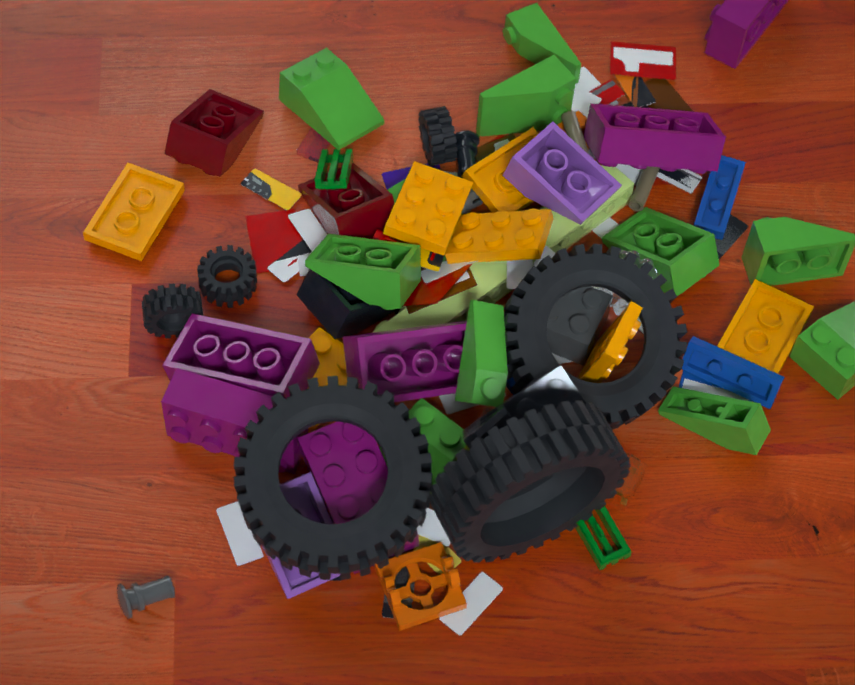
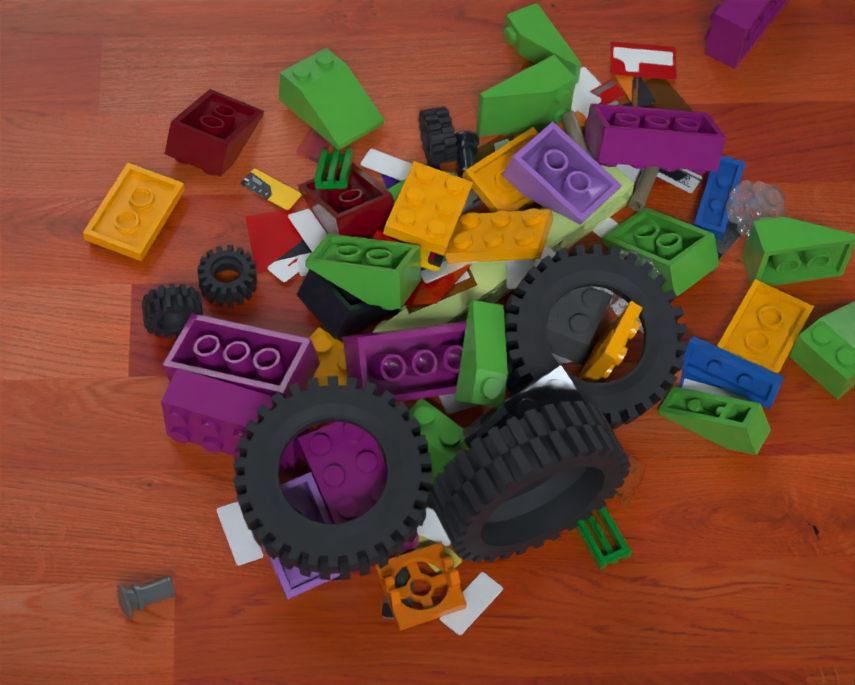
none -> white sticker [360,149,412,181]
none -> clear plant [726,180,787,238]

